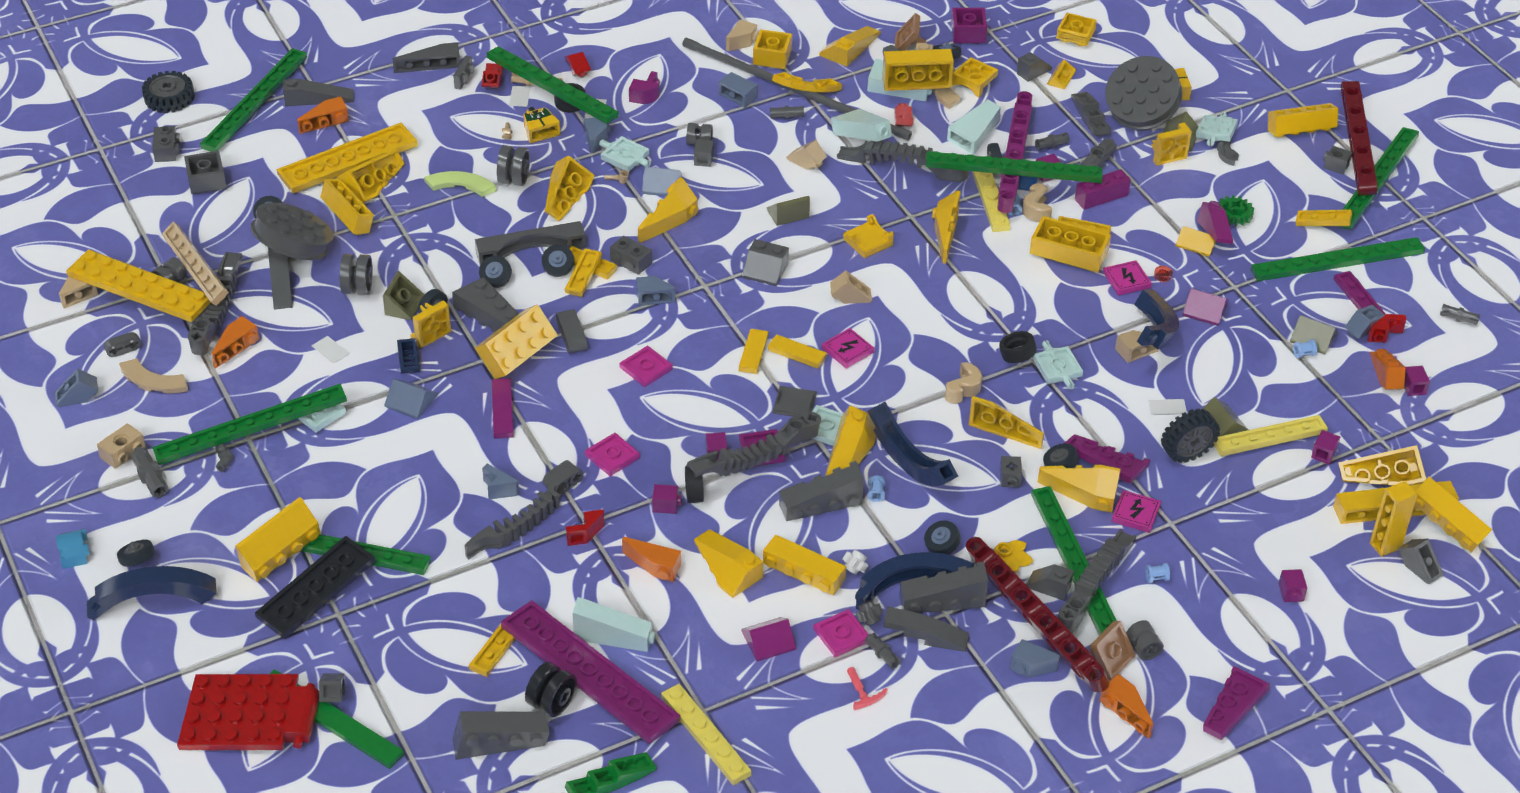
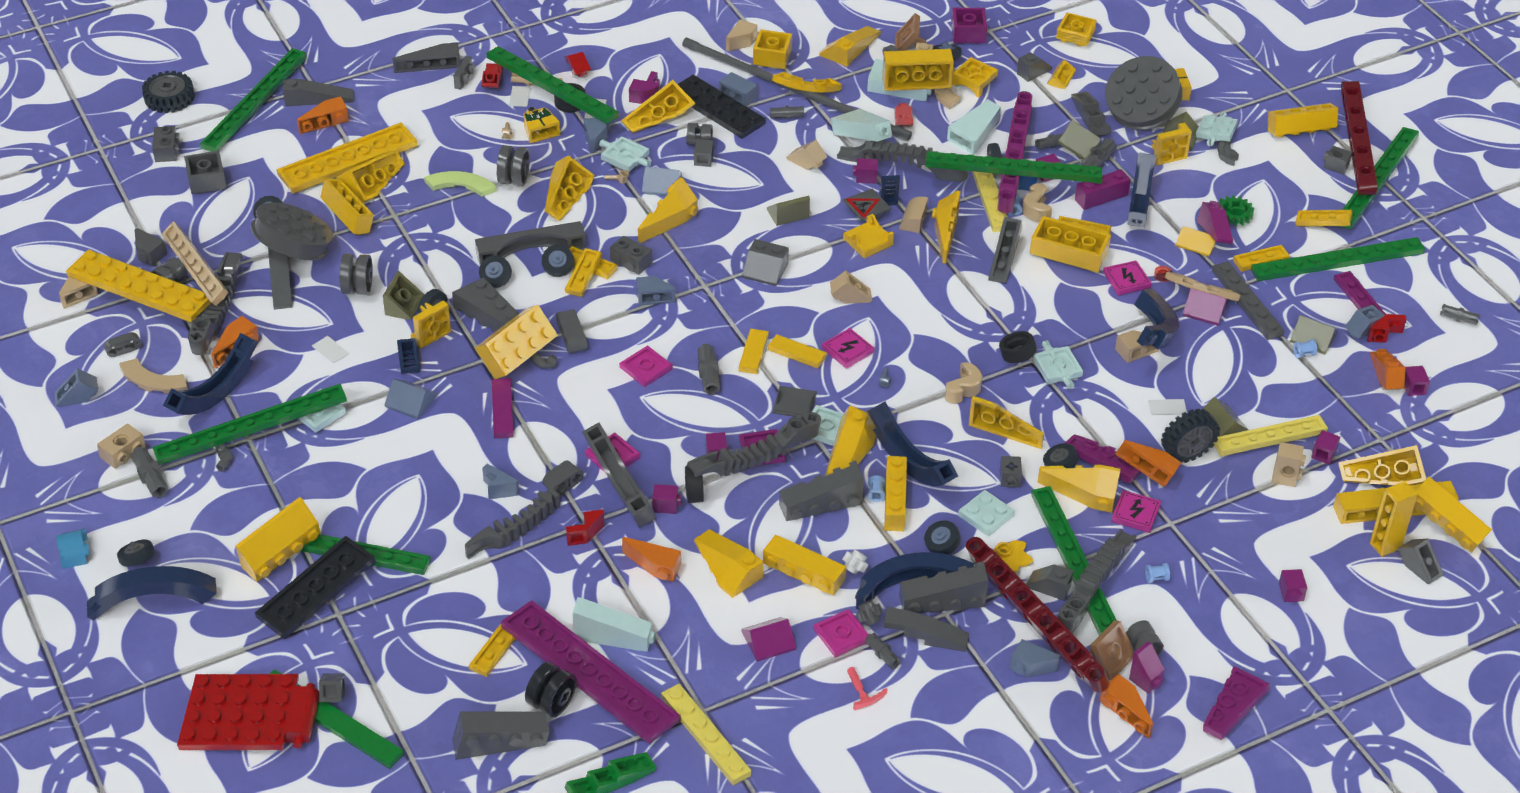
none -> dark grey slope [134,228,167,266]
none -> dark blue arch [163,333,258,415]
none -> dark grey arm [530,353,558,368]
none -> dark grey arch [582,422,656,528]
none -> yellow wedge [621,80,695,133]
none -> black plate [678,74,766,139]
none -> dark grey piece [698,344,720,395]
none -> dark grey piece [842,189,891,221]
none -> magenta brick [853,158,878,184]
none -> dark blue slope [879,175,900,205]
none -> sand blue hand [879,367,891,388]
none -> yellow brick [884,456,907,532]
none -> tan brick [899,197,928,233]
none -> light aqua plate [958,490,1015,537]
none -> dark grey slope [988,217,1022,284]
none -> olive slope [1057,120,1101,160]
none -> orange slope [1115,440,1181,487]
none -> arch [1127,152,1156,227]
none -> magenta slope [1129,641,1165,694]
none -> tan tile [1165,272,1240,301]
none -> dark grey plate [1212,261,1284,340]
none -> yellow tile [1233,245,1290,272]
none -> tan brick [1271,442,1306,487]

